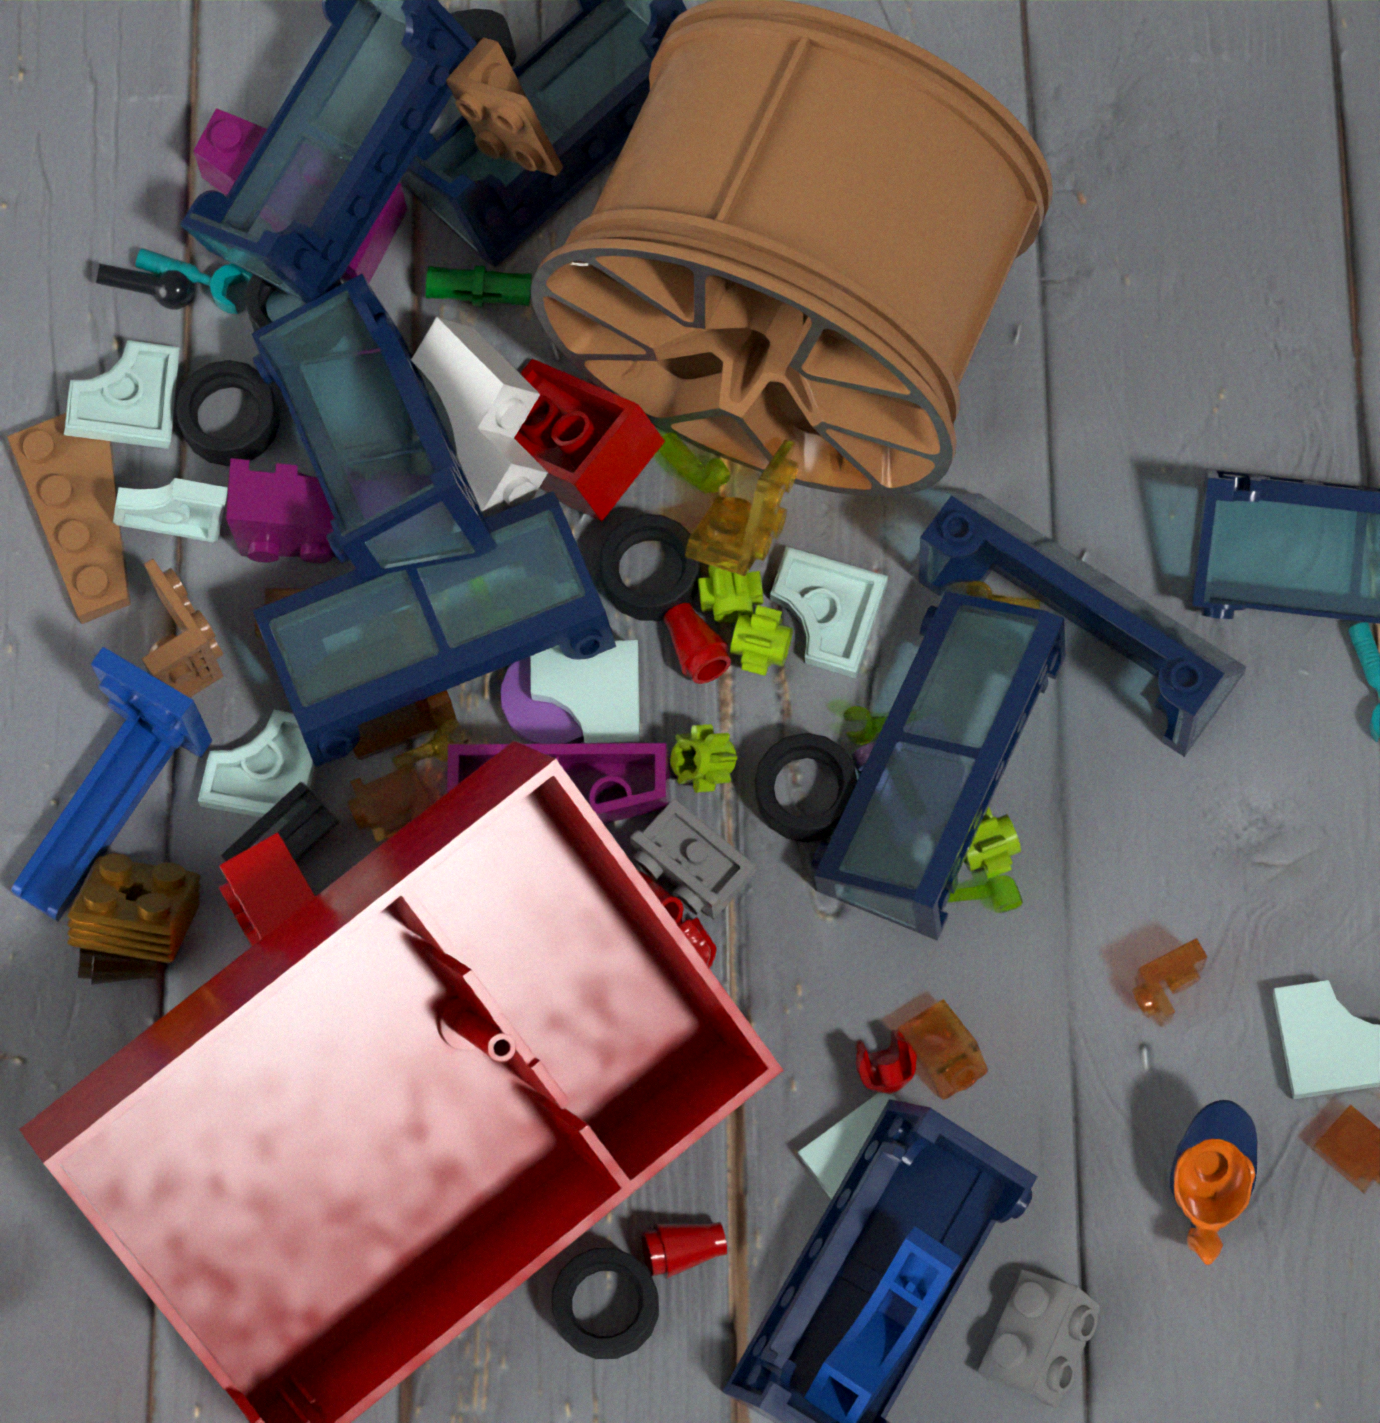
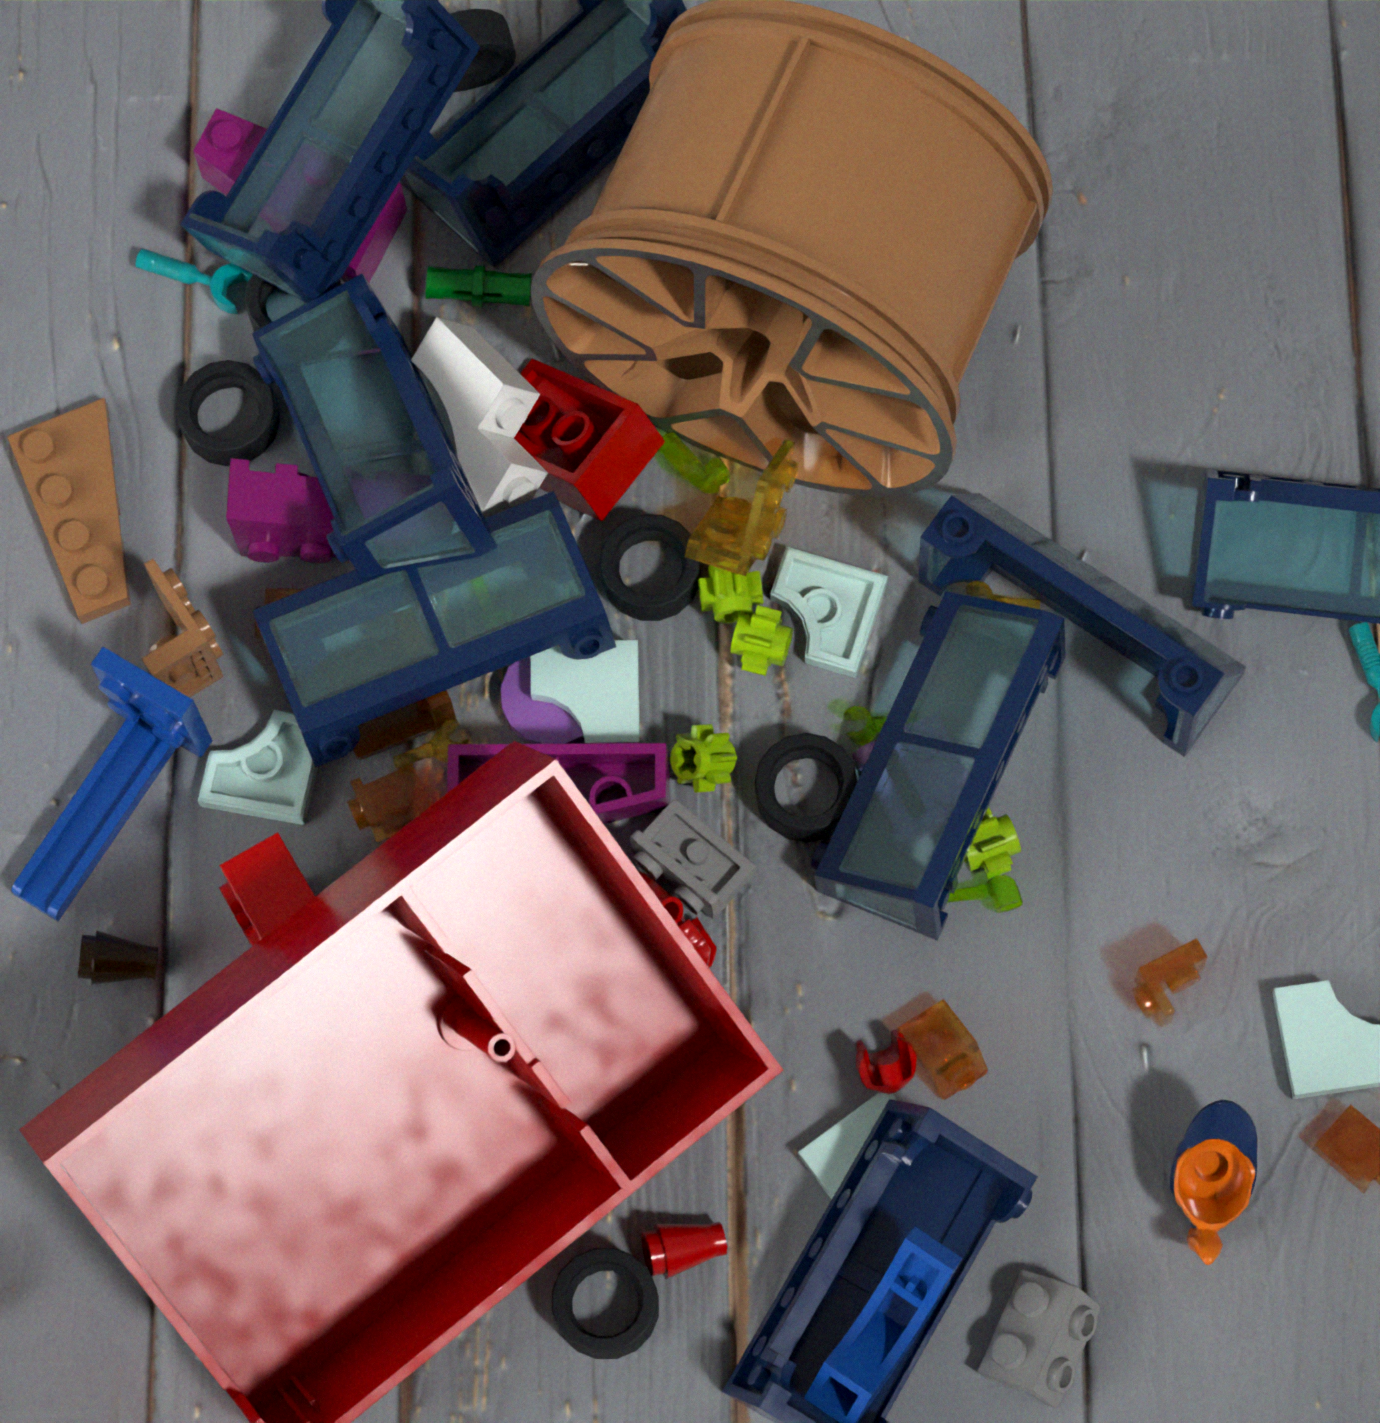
light aqua tile [64,340,180,449] -> none
pearl gold brick [67,853,201,963] -> none
black bar [96,263,195,310] -> none
light aqua tile [113,478,228,543] -> none
black tile [221,782,340,863] -> none
medium nougat bracket [446,37,563,176] -> none
red cone [663,603,731,684] -> none

